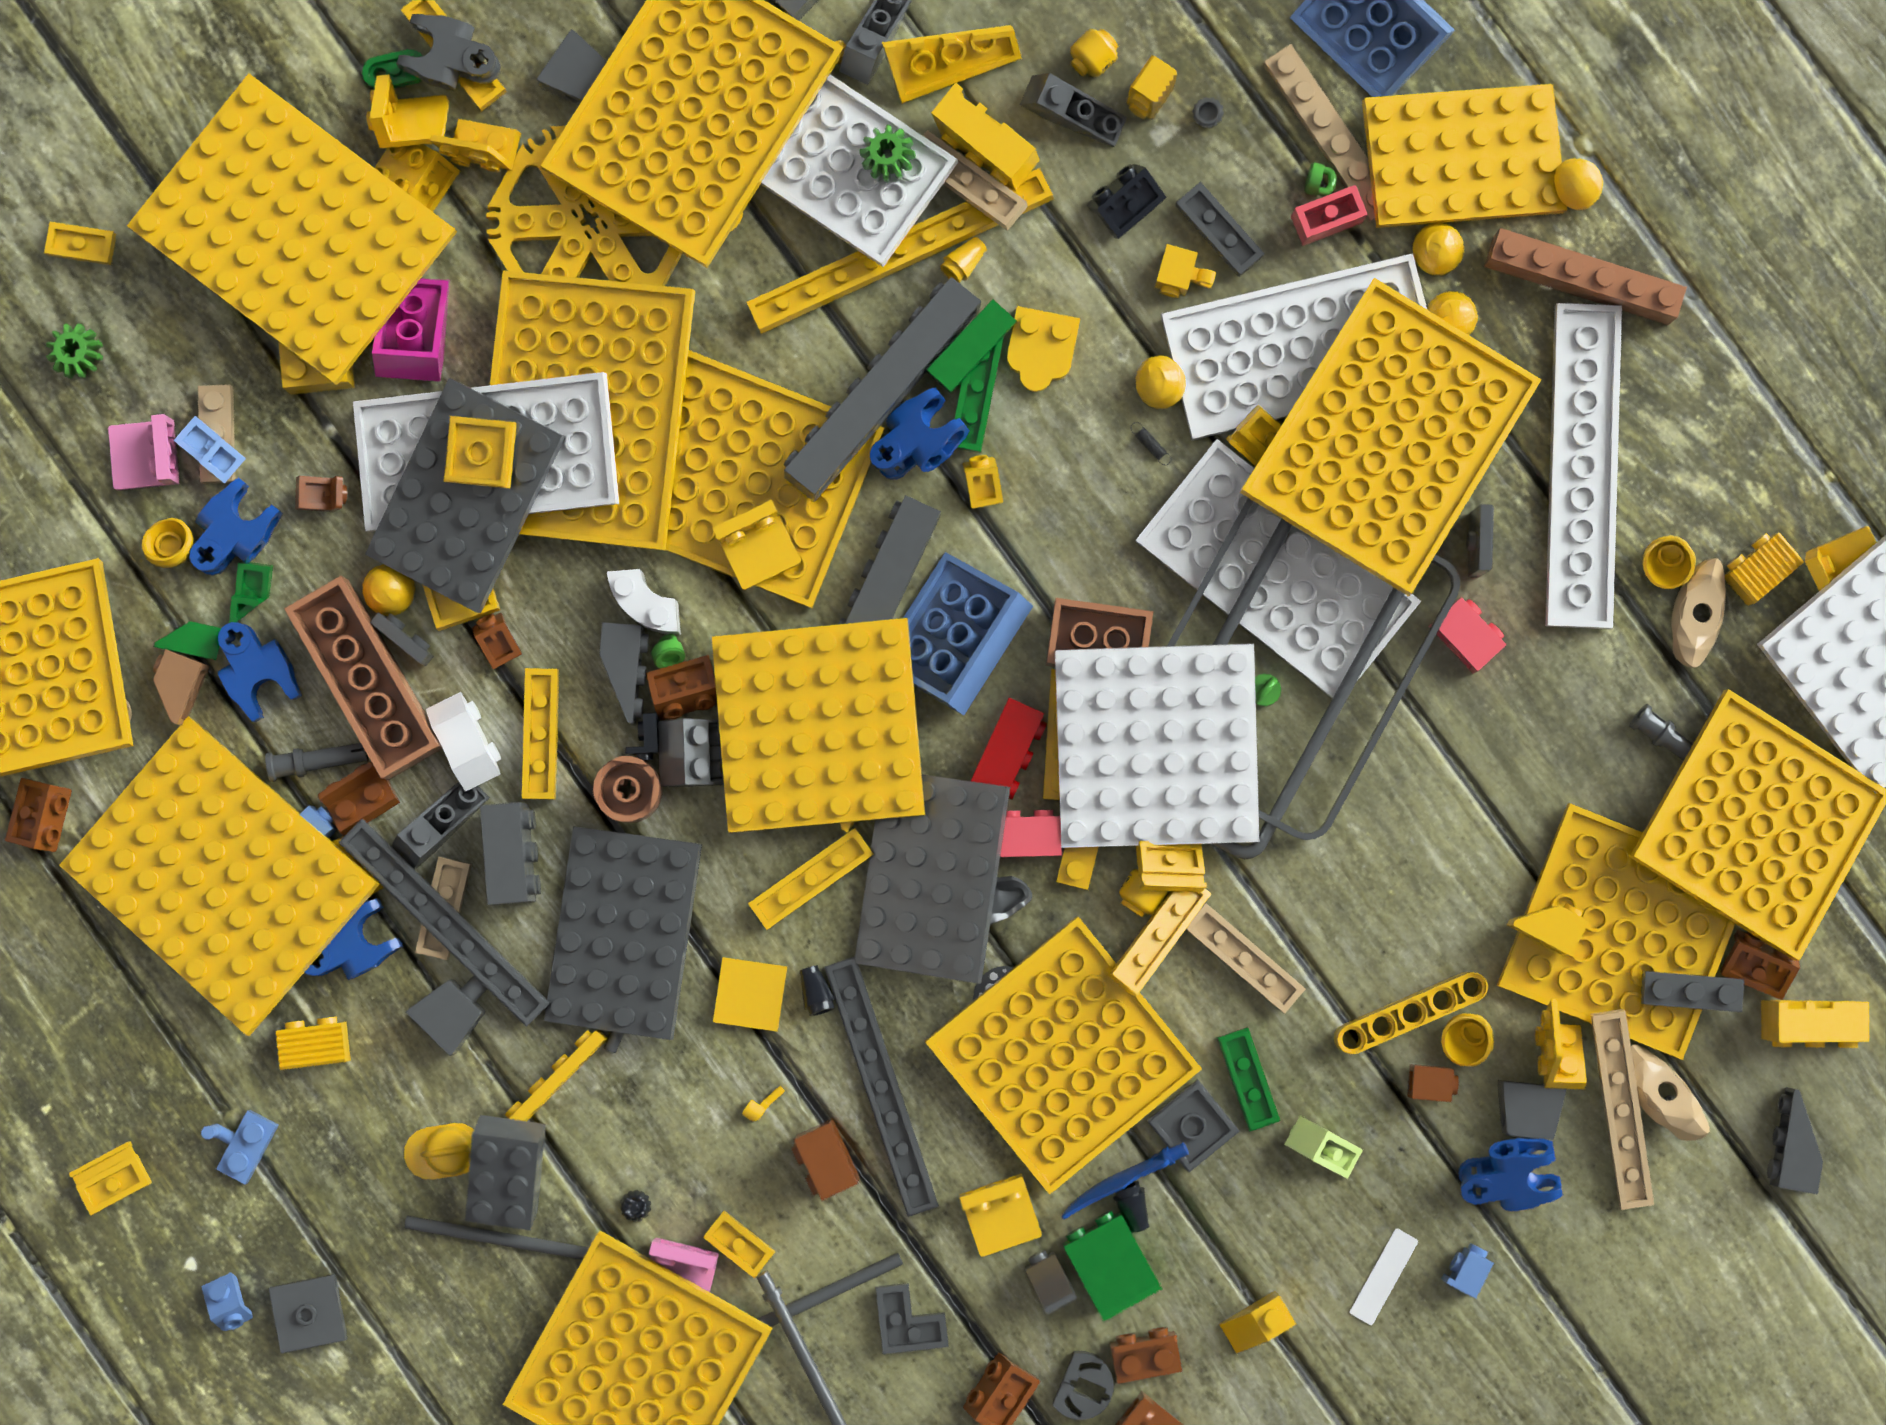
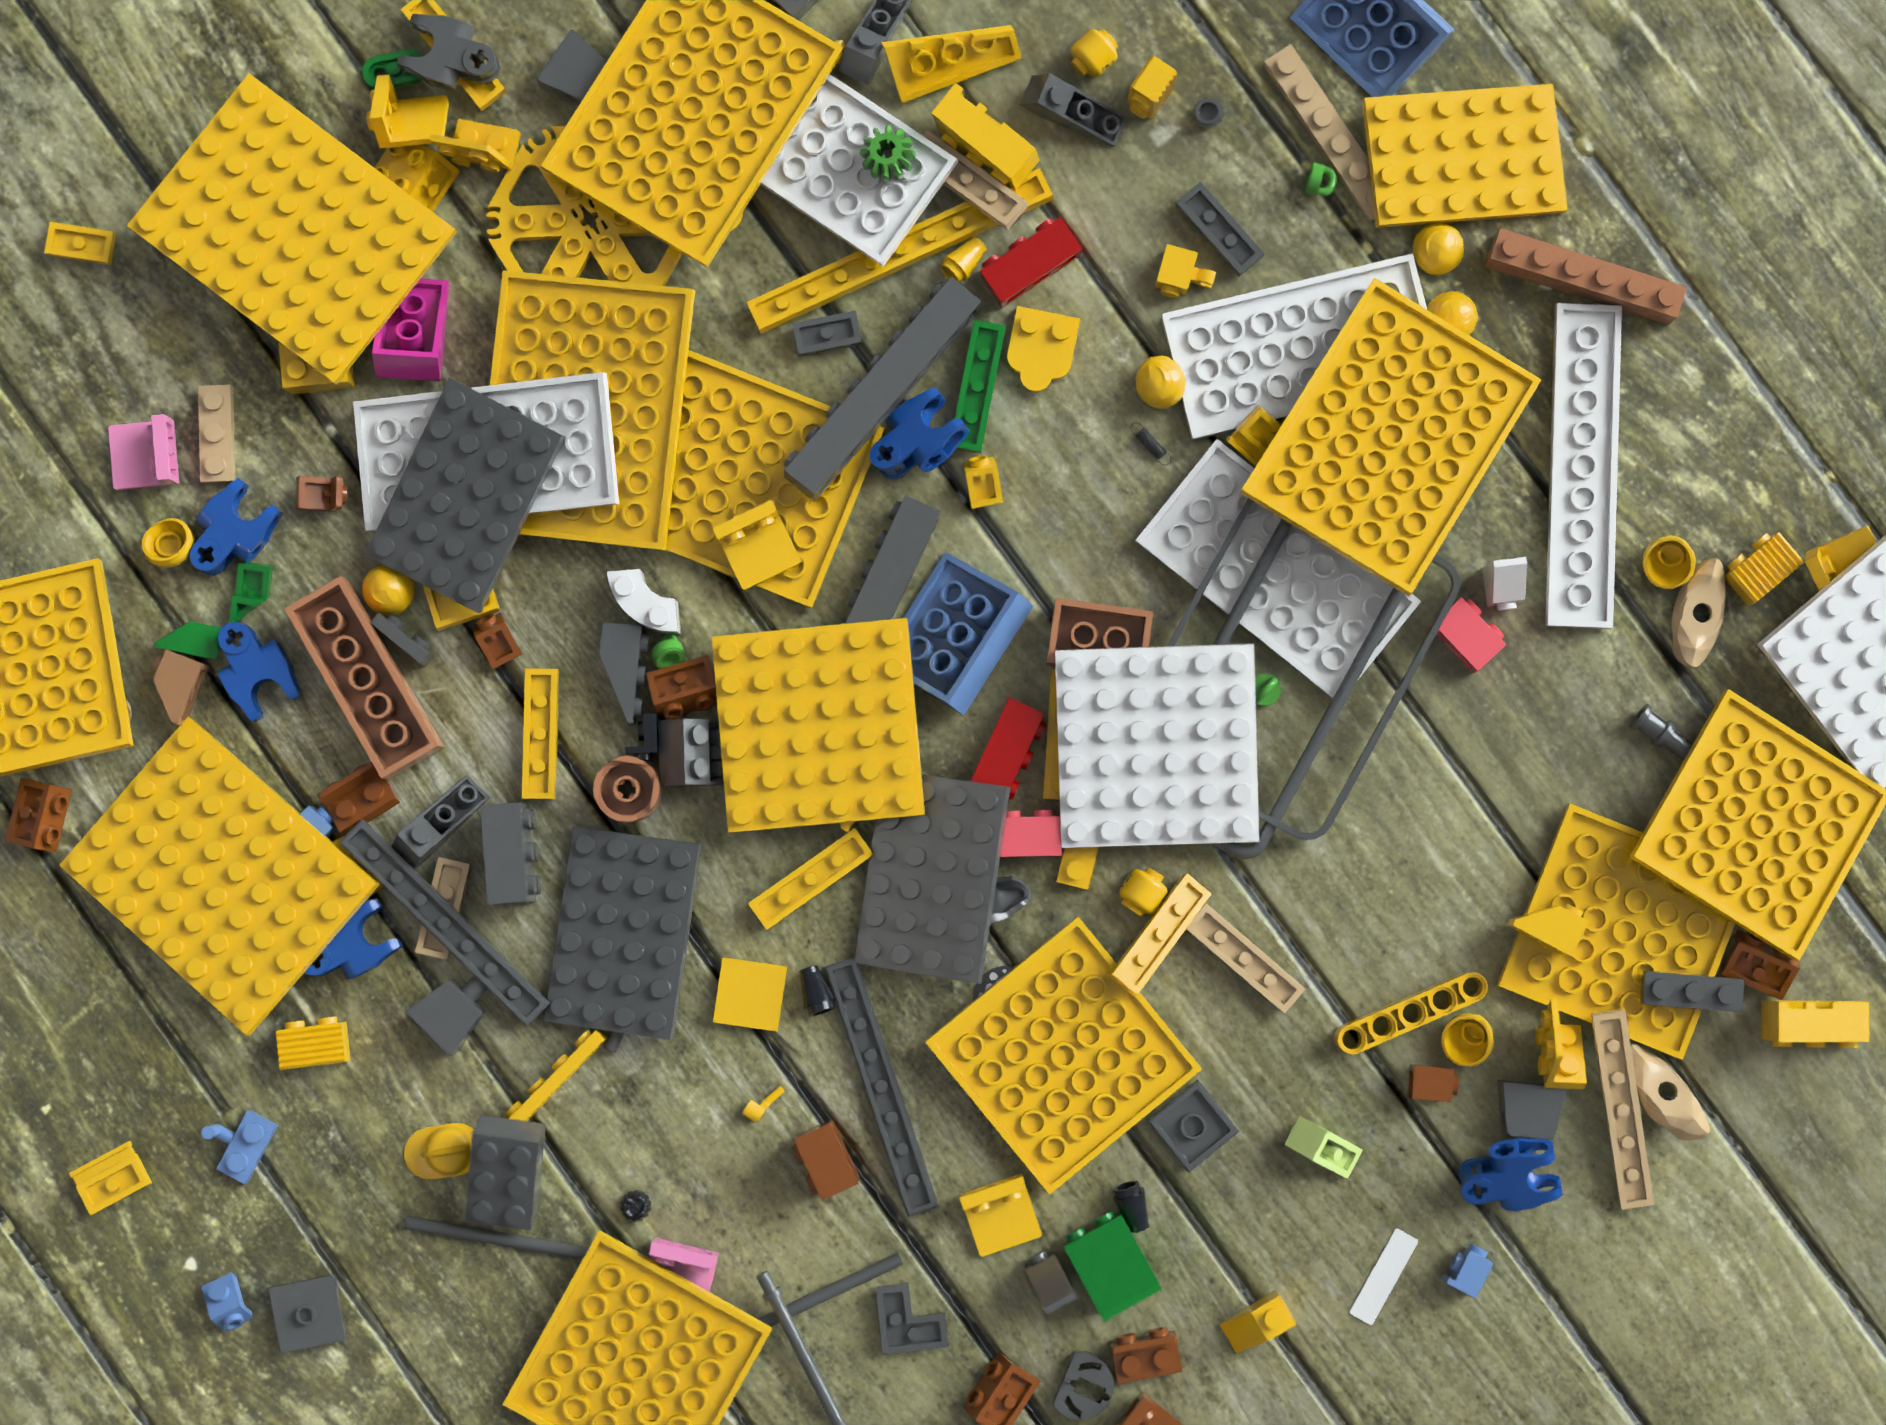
bright green gear [46,323,103,379] -> none
light blue slope [174,416,246,483] -> none
dark grey pin [265,743,368,782] -> none
white brick [426,692,501,792] -> none
yellow tile [443,416,517,489] -> none
yellow plate [703,1210,775,1278] -> none
green tile [927,299,1017,394] -> none
blue sword [1061,1142,1189,1220] -> none
black bracket [1087,164,1167,239] -> none
yellow plate [1136,841,1207,892] -> none
green tile [1216,1027,1281,1132] -> none
coral brick [1291,185,1368,246] -> none
dark grey plate [1466,504,1494,577] -> none
yellow piece [1554,158,1603,210] -> none
dark grey slope [1767,1087,1823,1195] -> none
none -> dark grey plate [792,310,862,357]
none -> red brick [980,217,1083,309]
none -> white slope [1482,557,1527,611]

